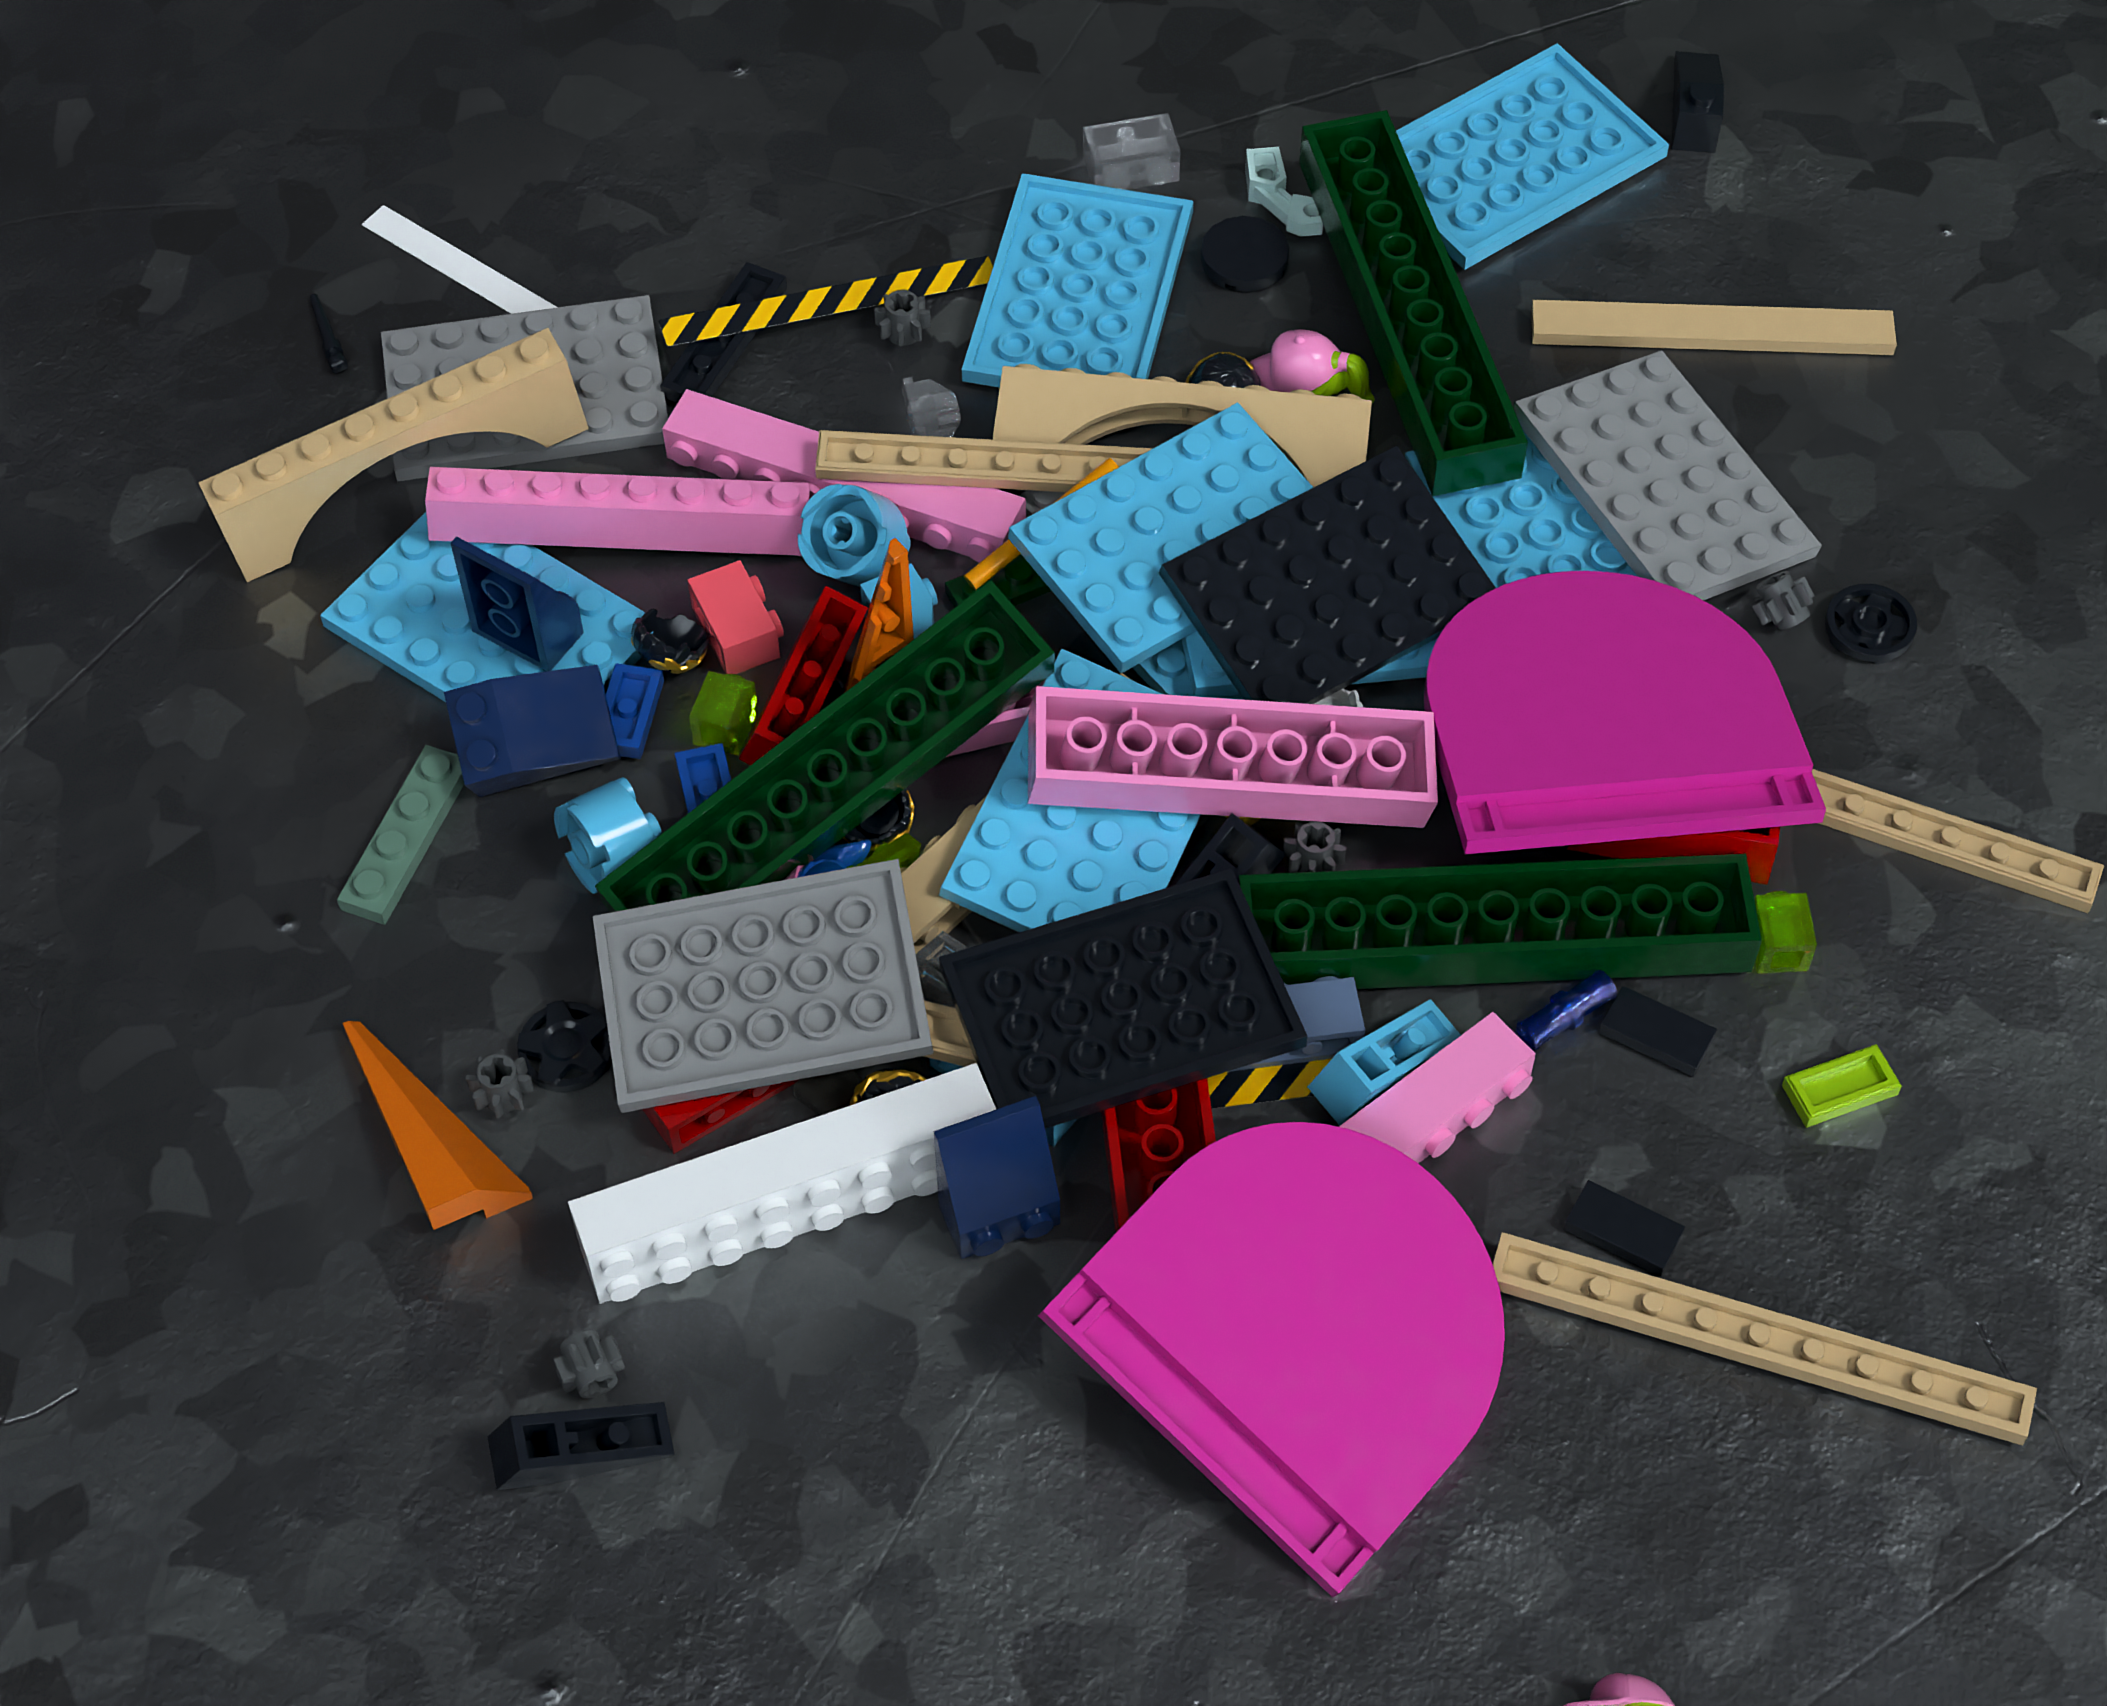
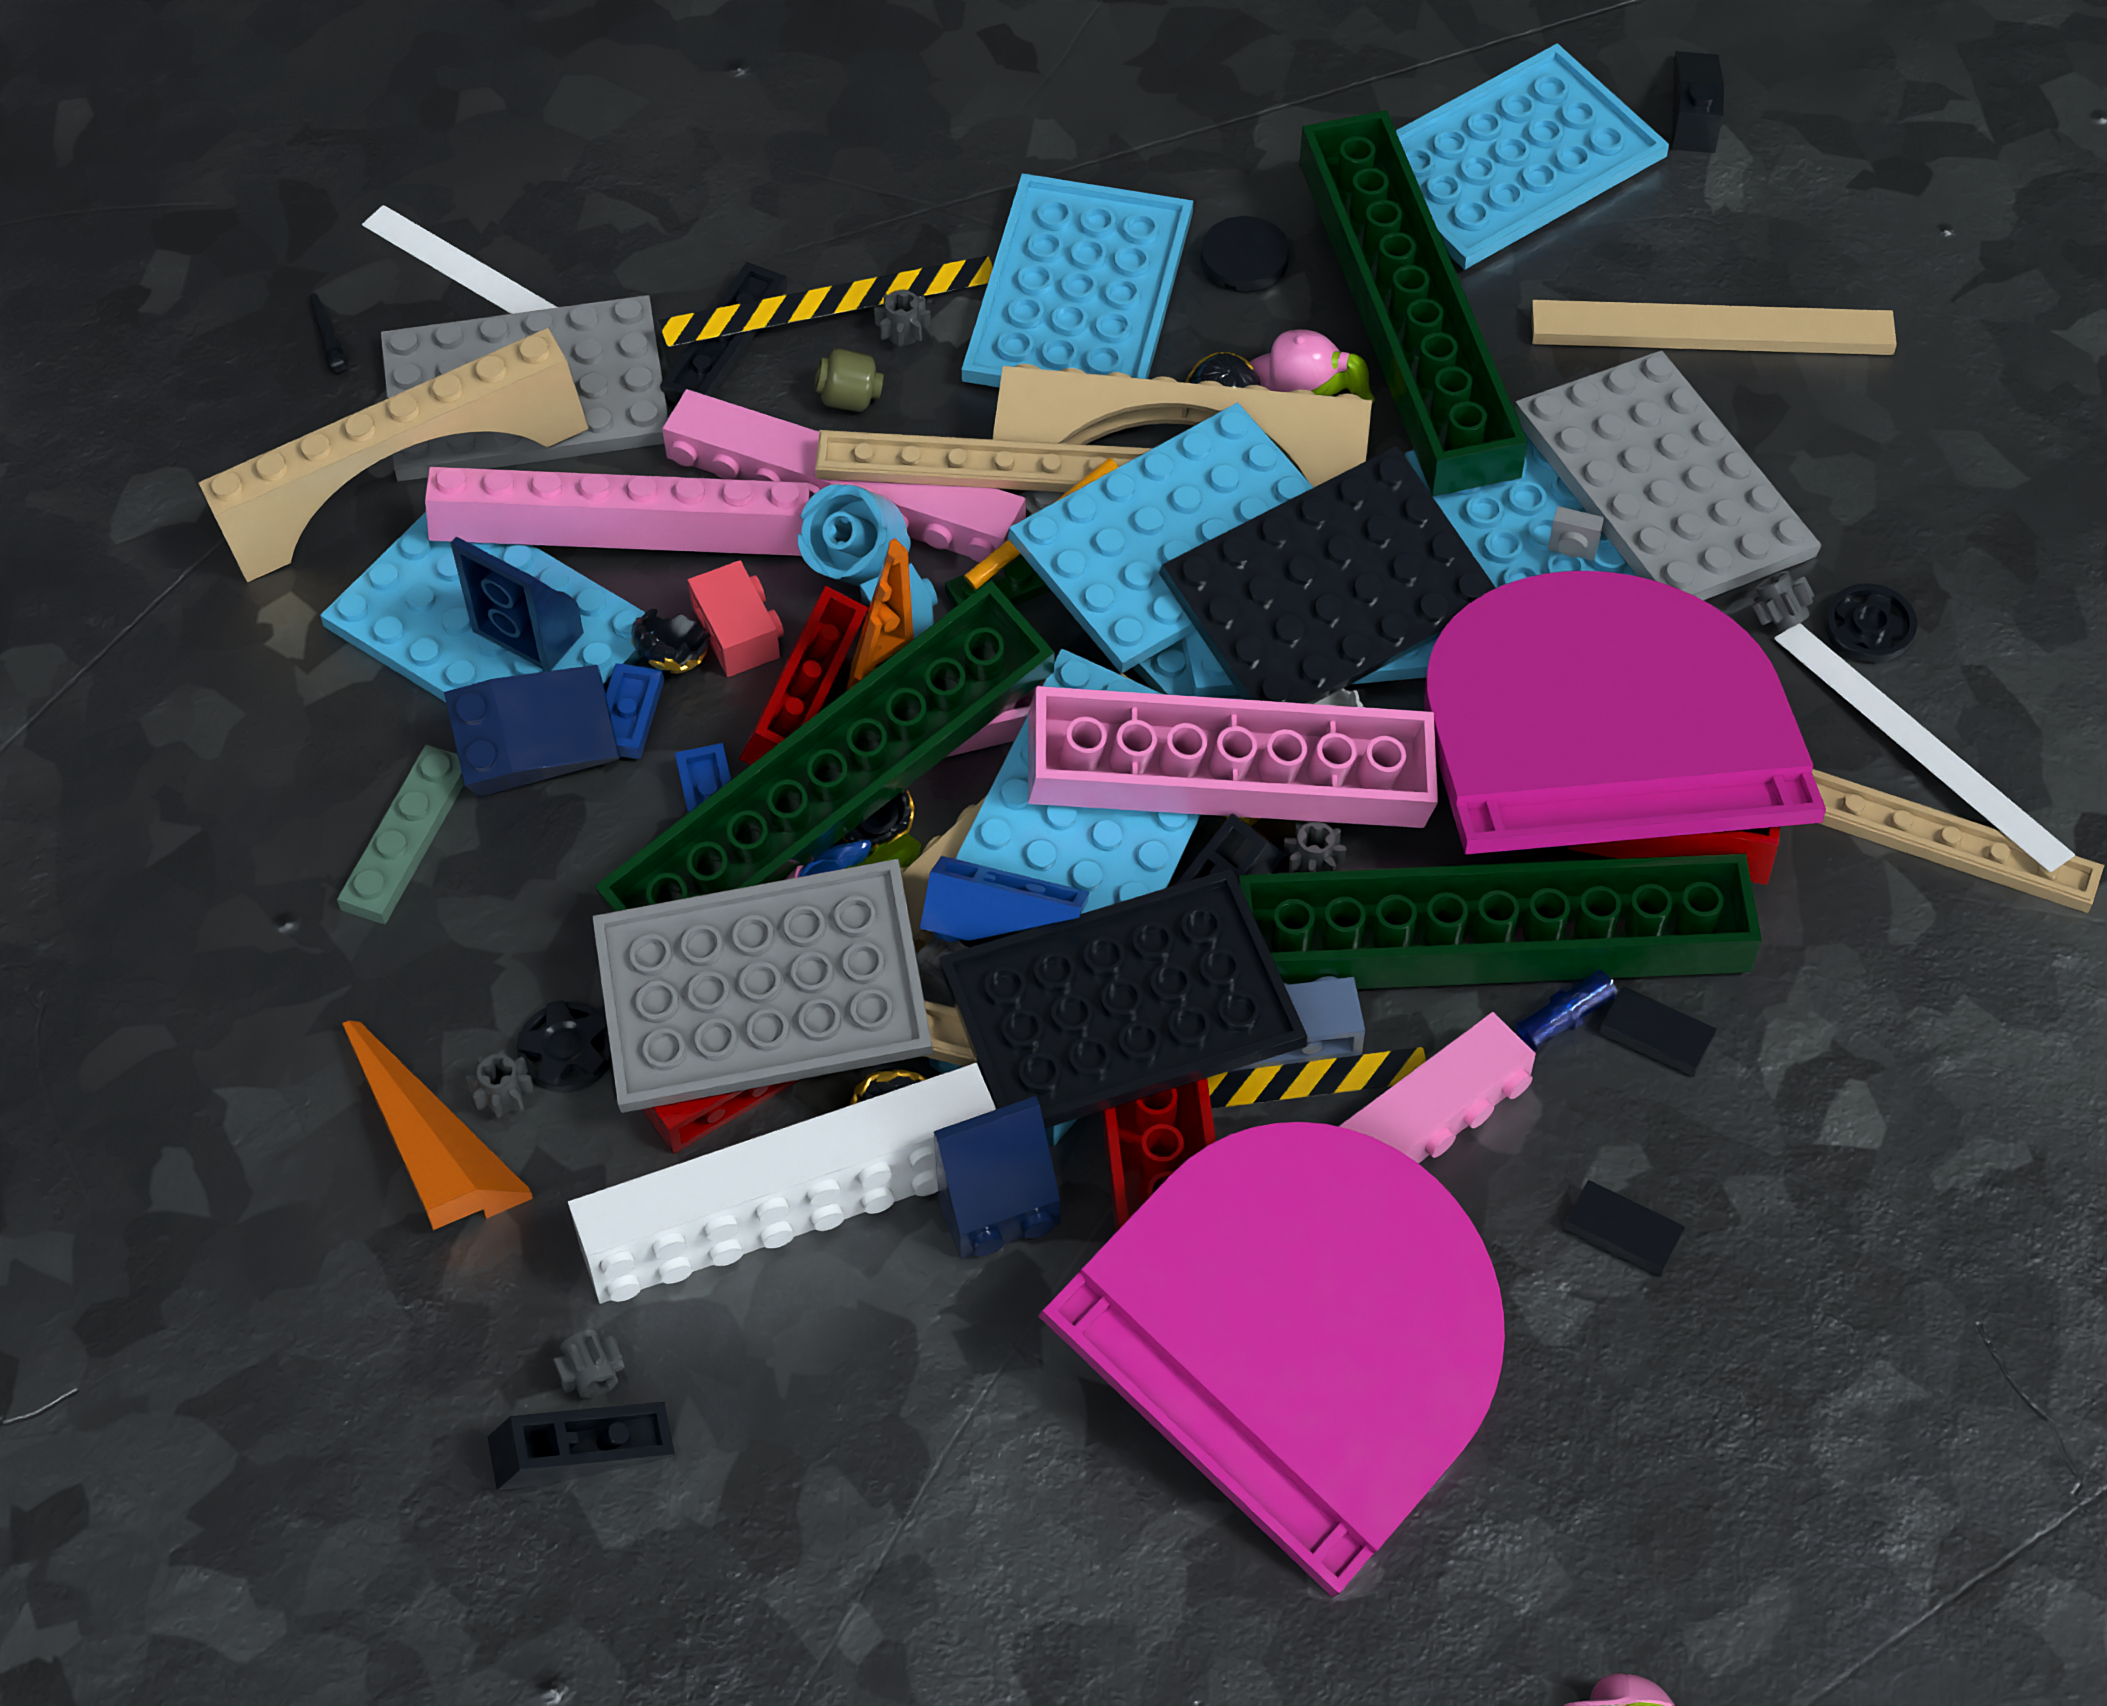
medium azure brick [554,777,662,894] -> none
clear neon green brick [689,671,758,756] -> none
clear piece [901,377,961,437] -> none
clear brick [1083,113,1180,190] -> none
light aqua piece [1245,147,1323,236] -> none
medium azure slope [1307,999,1461,1126] -> none
tan plate [1493,1232,2037,1446] -> none
clear neon green brick [1755,891,1817,974] -> none
lime tile [1782,1044,1902,1128] -> none
none -> olive head [814,349,884,412]
none -> blue slope [920,856,1090,942]
none -> light grey plate [1548,506,1604,561]
none -> white sticker [1774,623,2075,872]

